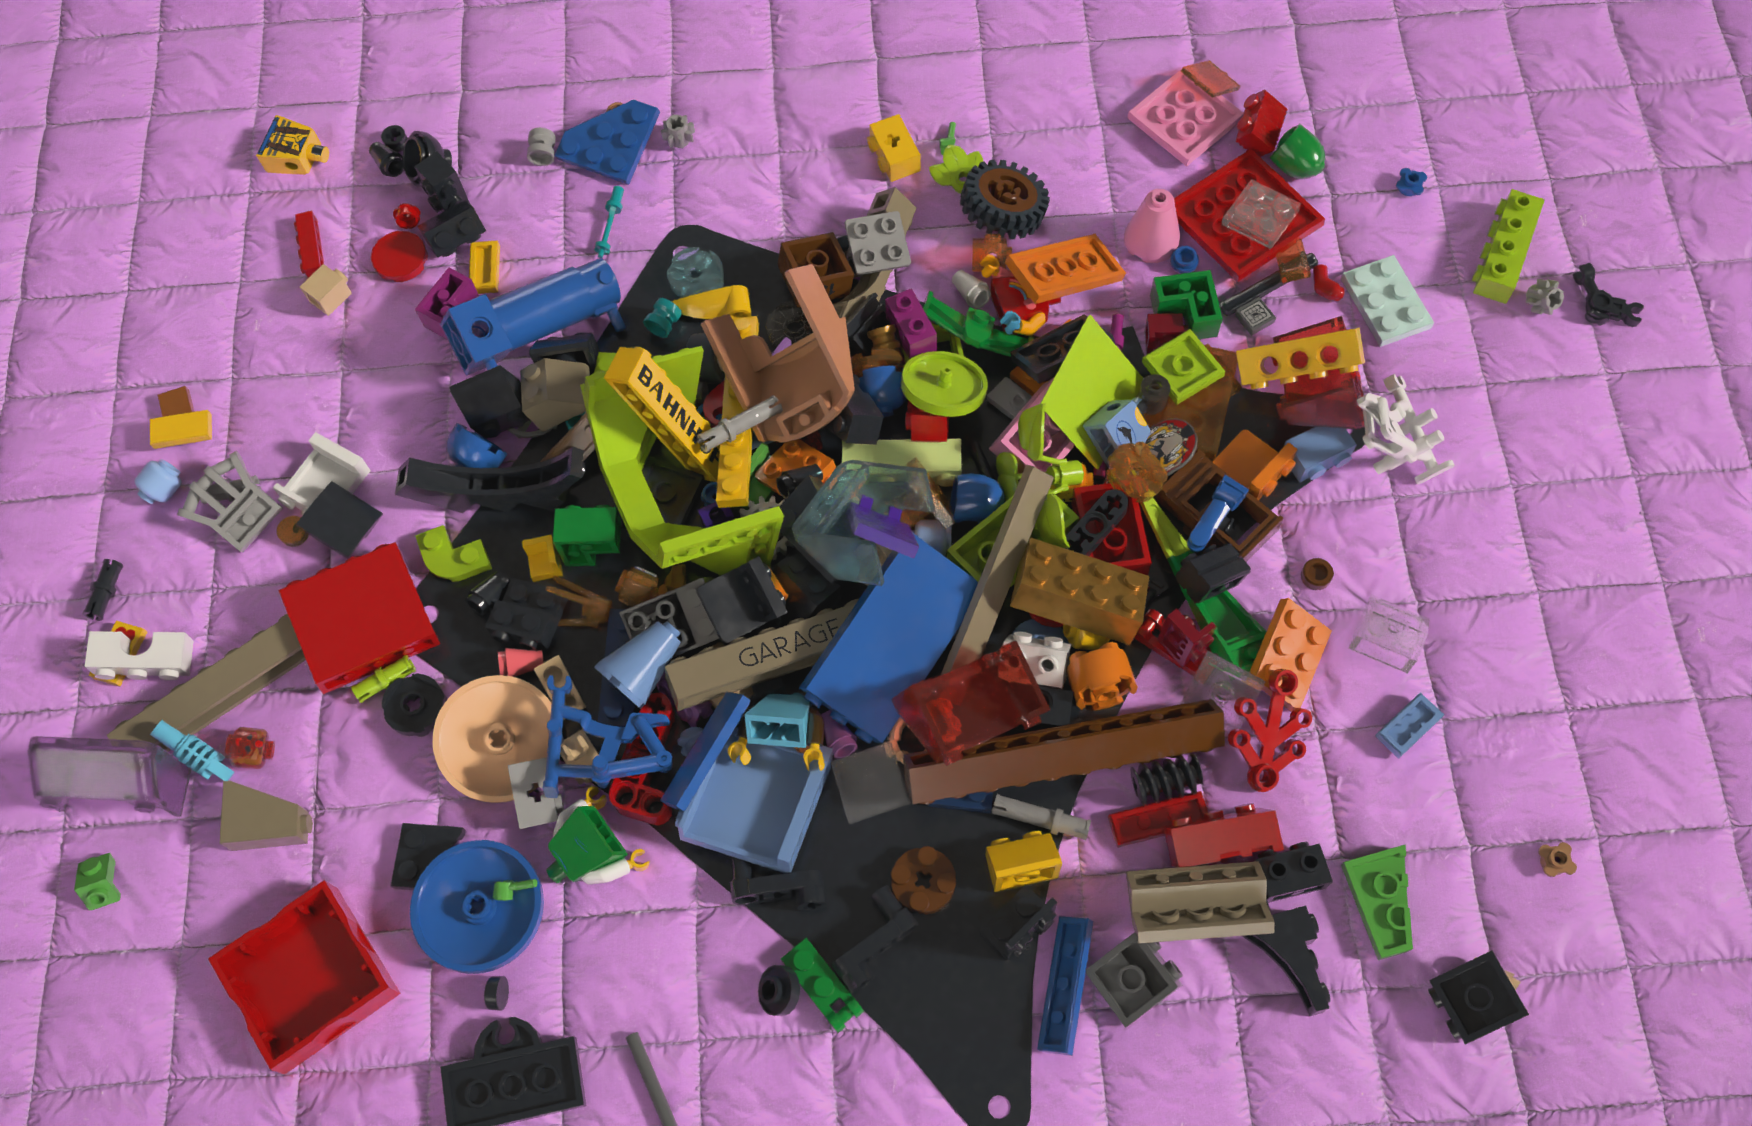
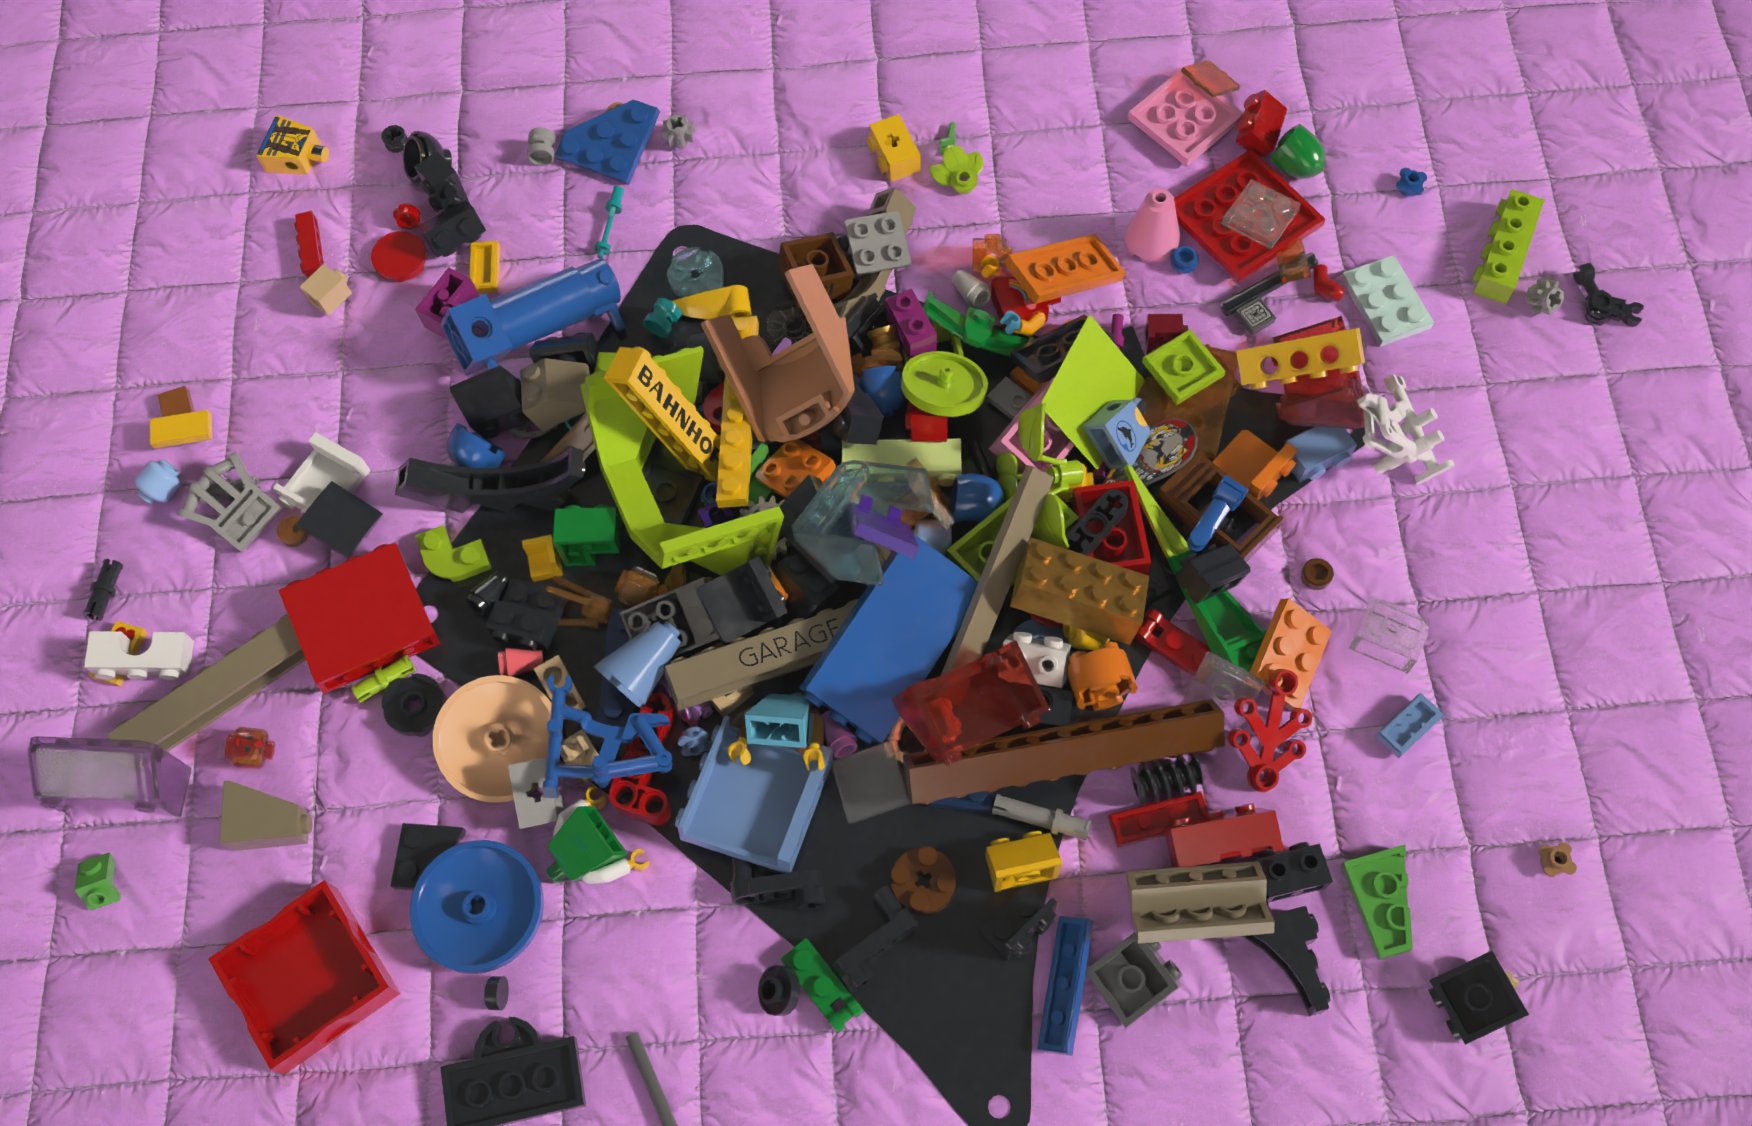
medium azure hinge [150,720,235,781] -> none
black cone [369,142,404,177] -> none
bright green hand [493,879,538,901] -> none
blue tile [660,691,750,811] -> none
light grey pin [697,395,783,452] -> none
black cone [776,464,823,499] -> none
black wheel [960,159,1050,239] -> none
clear orange plate [1106,441,1168,503] -> none
clear smoke brick [1138,374,1170,415] -> none
green brick [1150,270,1223,339] -> none
dark red bracket [1157,609,1217,667] -> none

